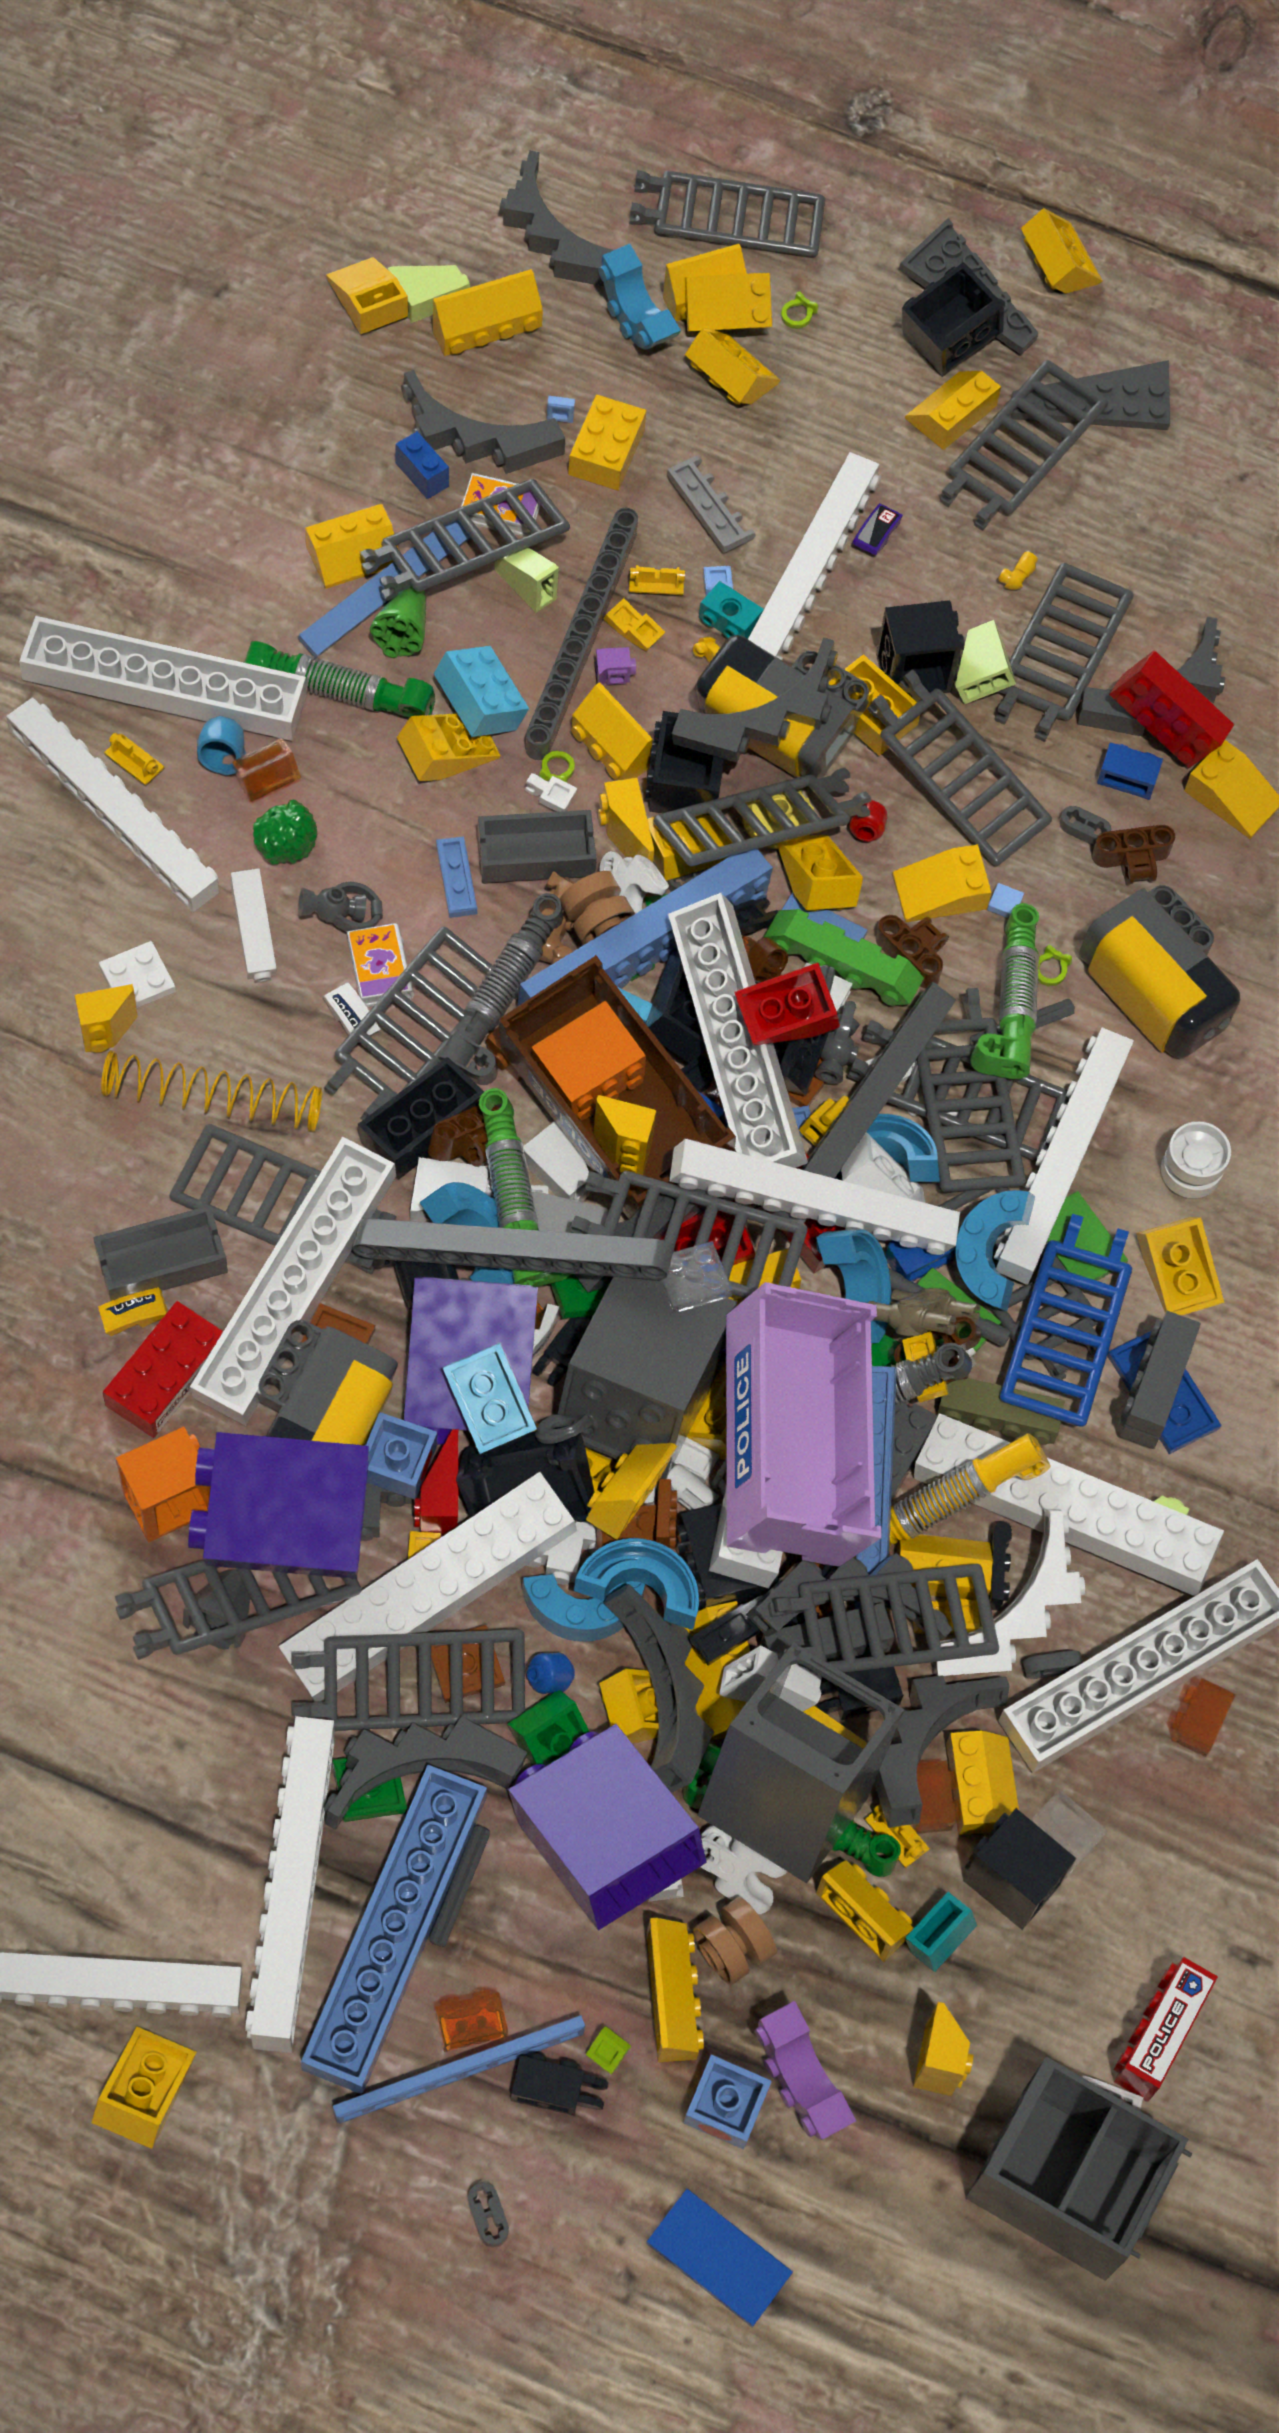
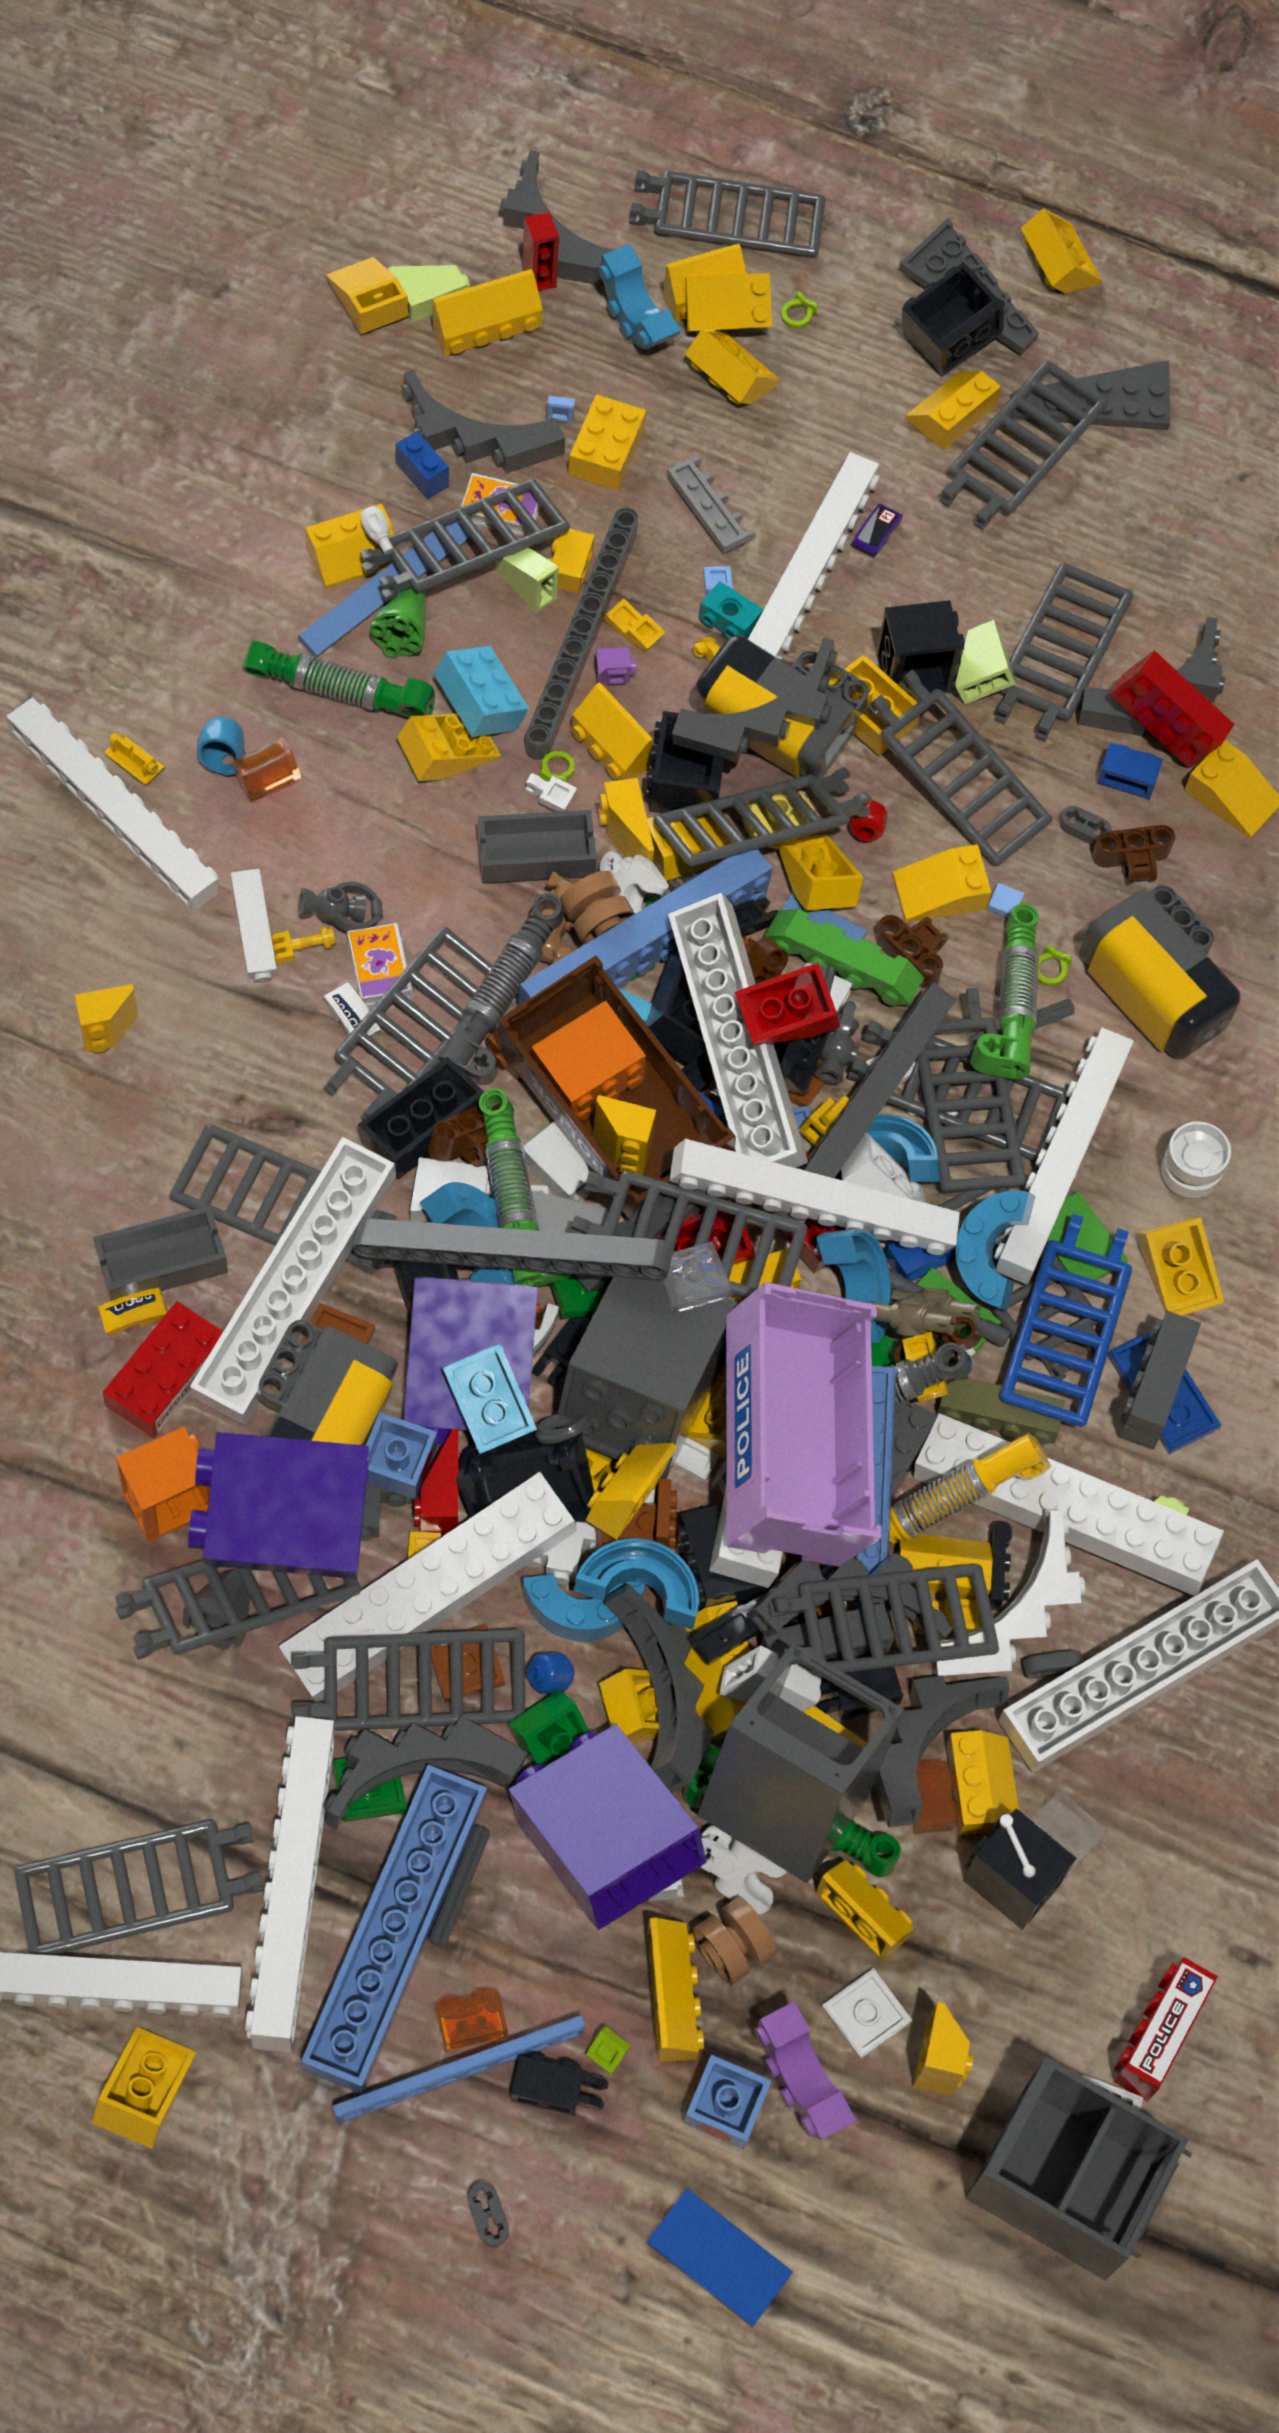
white brick [19,616,307,741] -> none
white plate [98,941,176,1008] -> none
yellow piece [101,1050,322,1133] -> none
green hair [253,799,318,864] -> none
medium blue tile [436,836,477,918] -> none
yellow hinge [629,565,685,595] -> none
white arm [667,1464,719,1511] -> none
yellow hinge [865,1803,930,1869] -> none
teal brick [905,1892,977,1972] -> none
yellow arm [998,552,1038,590] -> none
clear orange brick [1171,1678,1236,1757] -> none
none -> dark grey bar [14,1820,264,1955]
none -> yellow hinge [271,926,336,964]
none -> white piece [360,506,394,555]
none -> red brick [522,212,559,292]
none -> yellow brick [548,529,595,594]
none -> white tile [821,1968,913,2060]
none -> white hinge [999,1814,1035,1878]

